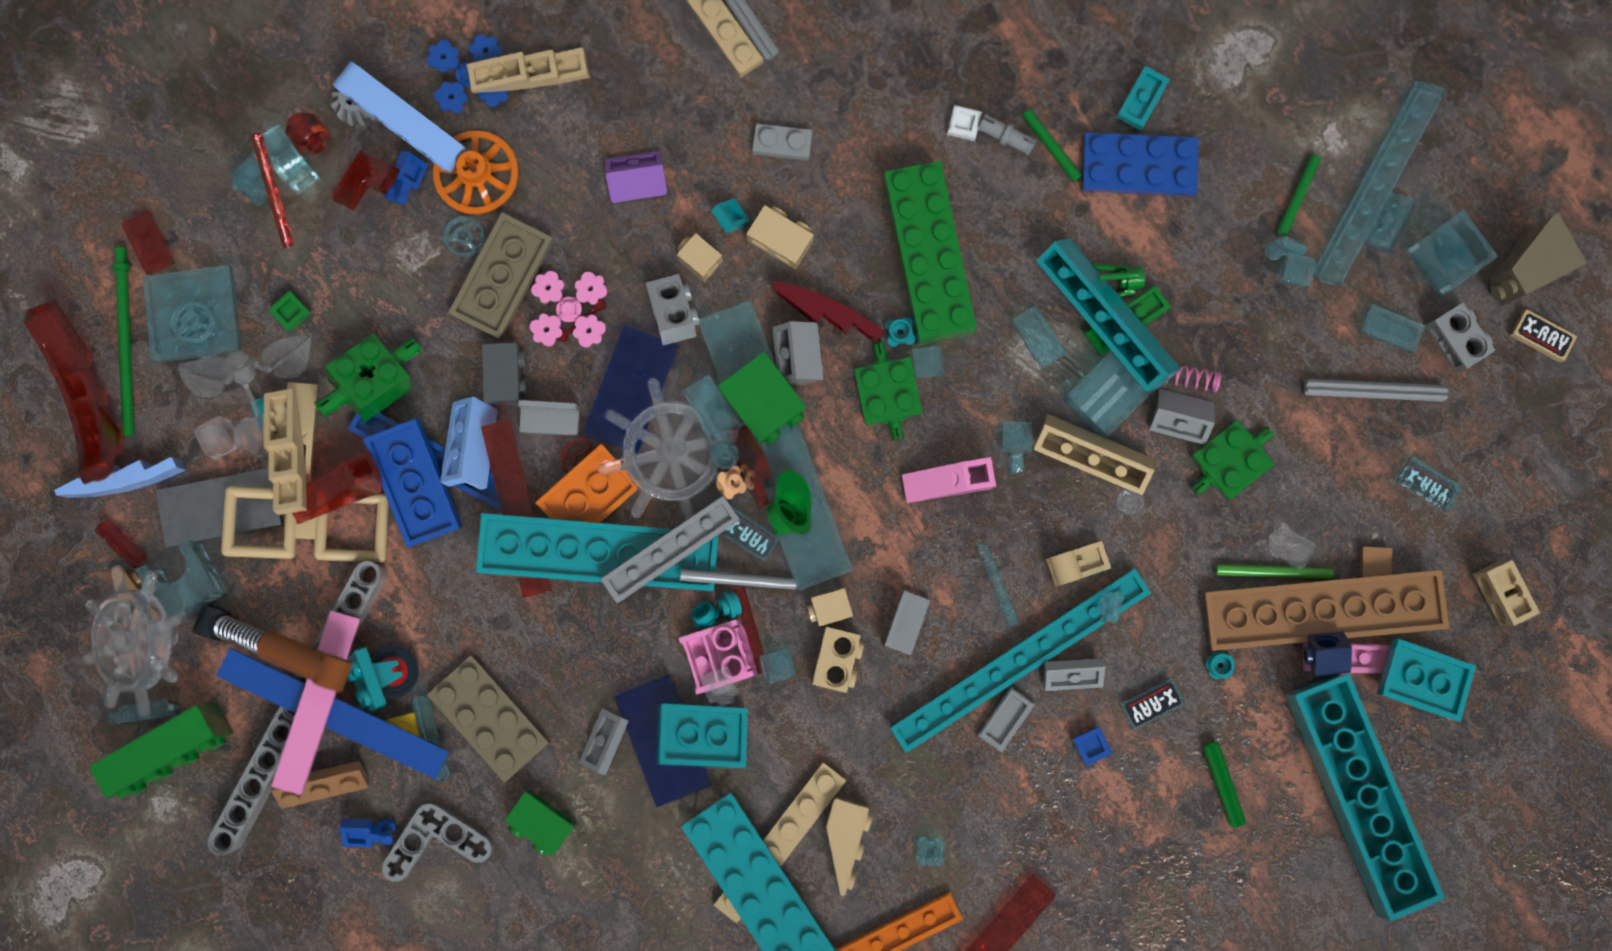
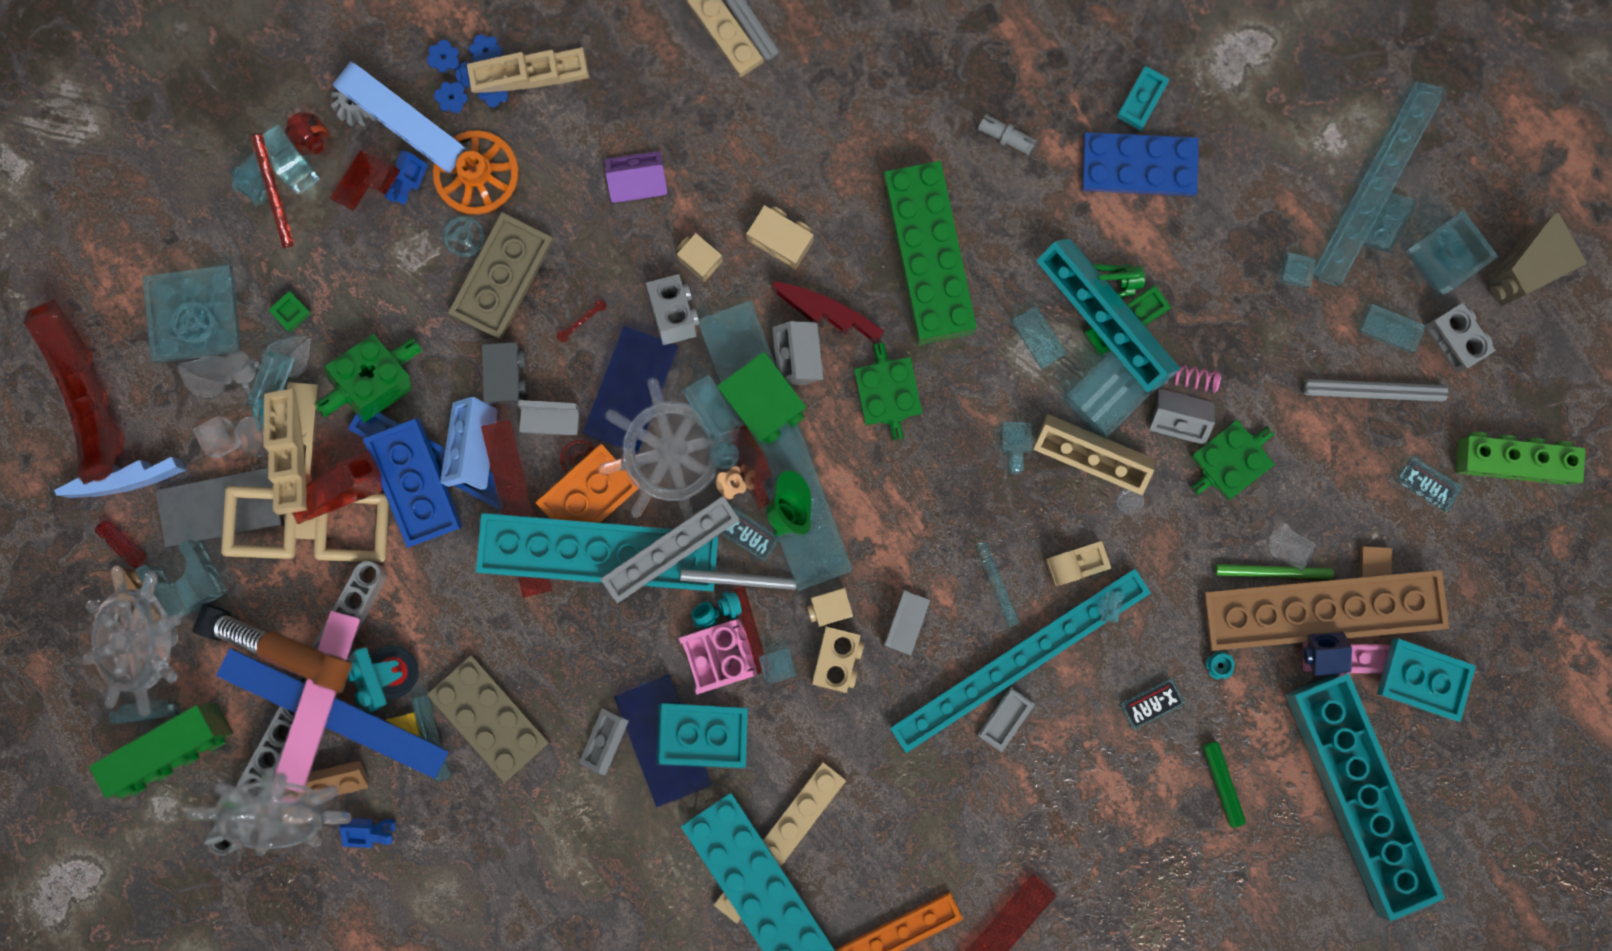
green bar [112,247,135,437] -> none
clear red plate [121,211,176,276] -> none
light grey beam [382,802,494,882] -> none
green brick [504,789,577,856] -> none
bright pink plant [530,271,608,348] -> none
clear bracket [701,667,740,707] -> none
teal plate [711,198,751,234] -> none
light grey plate [752,123,812,161] -> none
tan slope [826,796,873,897] -> none
teal plate [885,317,916,347] -> none
bright pink slope [902,457,996,504] -> none
clear light blue tile [912,346,944,379] -> none
clear light blue plate [915,836,946,867] -> none
white tile [947,105,982,141] -> none
green bar [1022,109,1083,183] -> none
light grey plate [1043,658,1106,691] -> none
blue plate [1072,726,1113,766] -> none
clear light blue arm [1265,236,1308,261] -> none
green bar [1277,154,1321,235] -> none
tan brick [1473,560,1540,626] -> none
tile [1509,309,1577,363] -> none
none -> clear piece [186,768,352,856]
none -> clear light blue tile [246,349,295,410]
none -> bright green brick [1456,432,1585,486]

